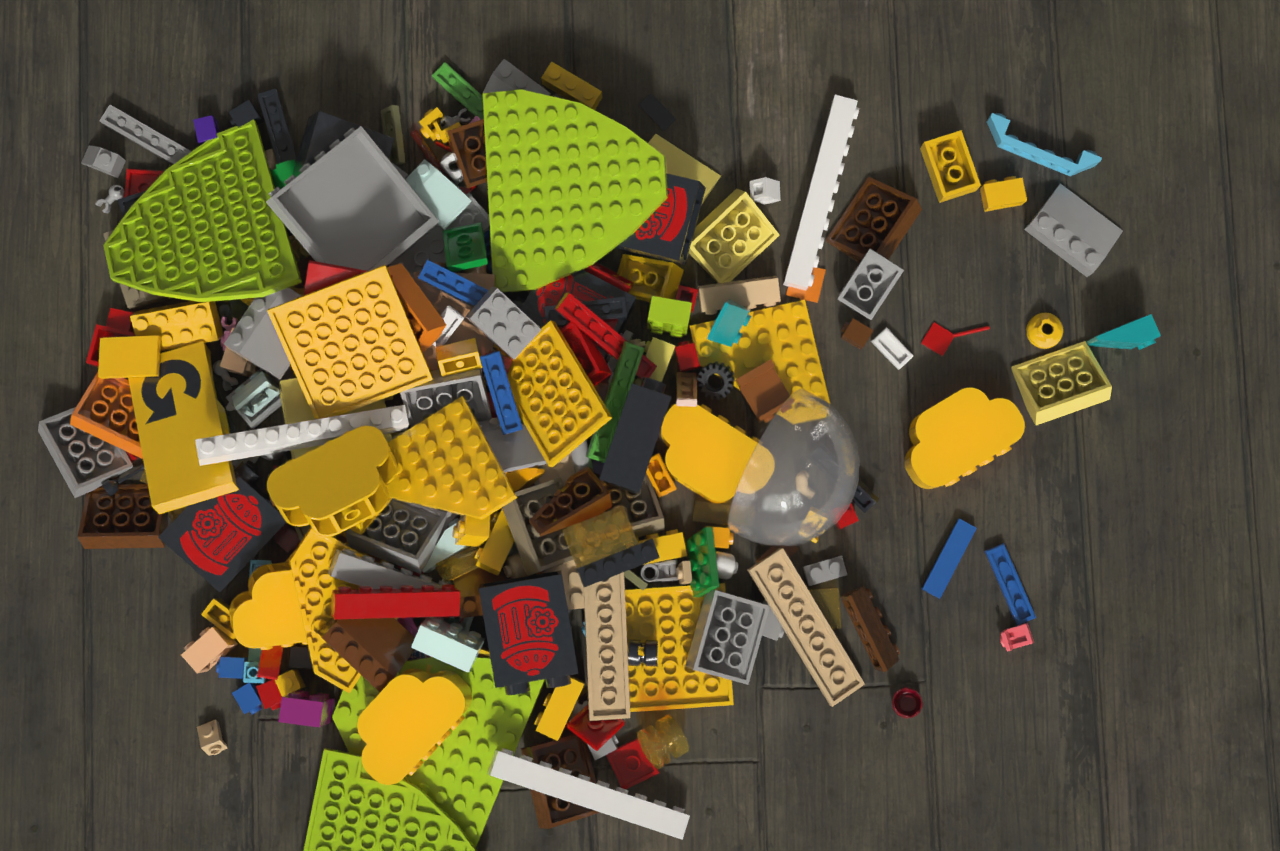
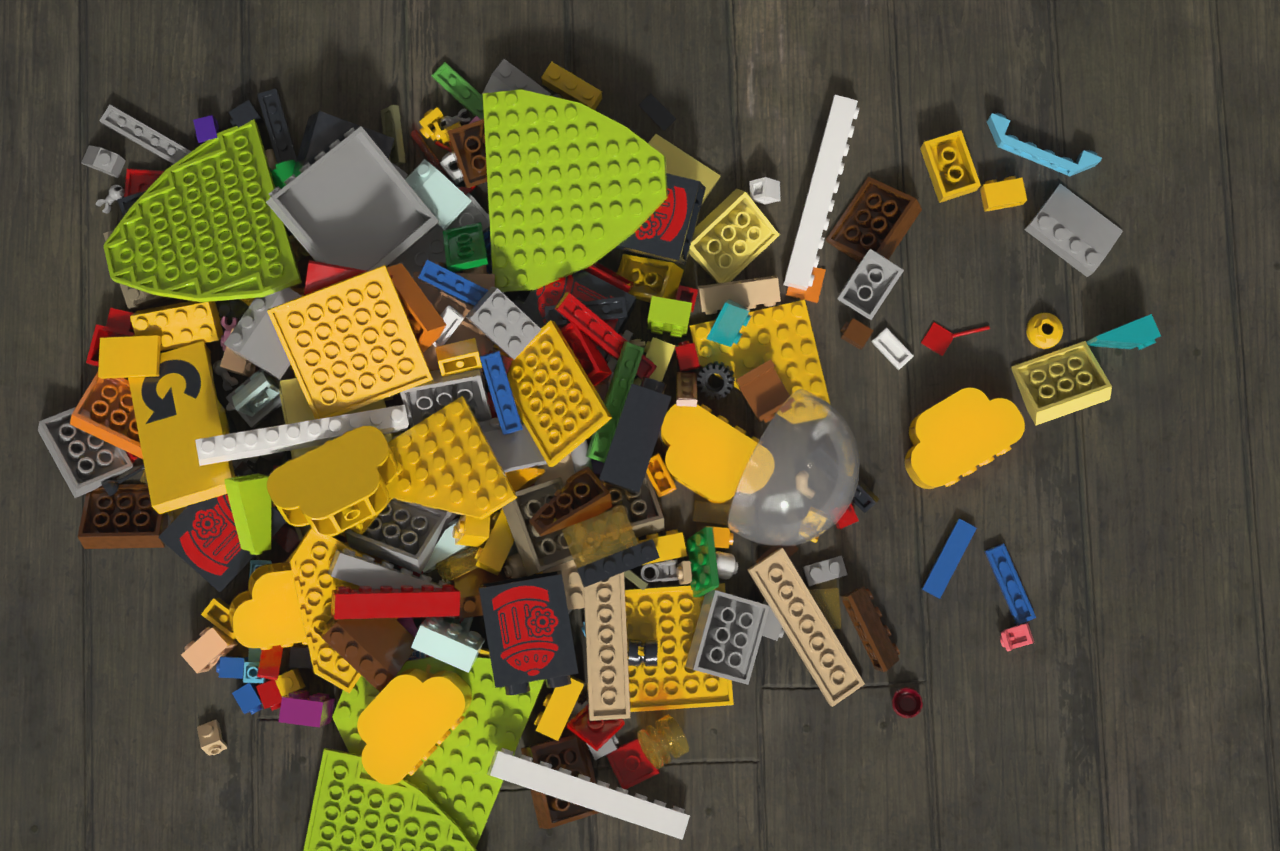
none -> lime slope [225,474,271,555]

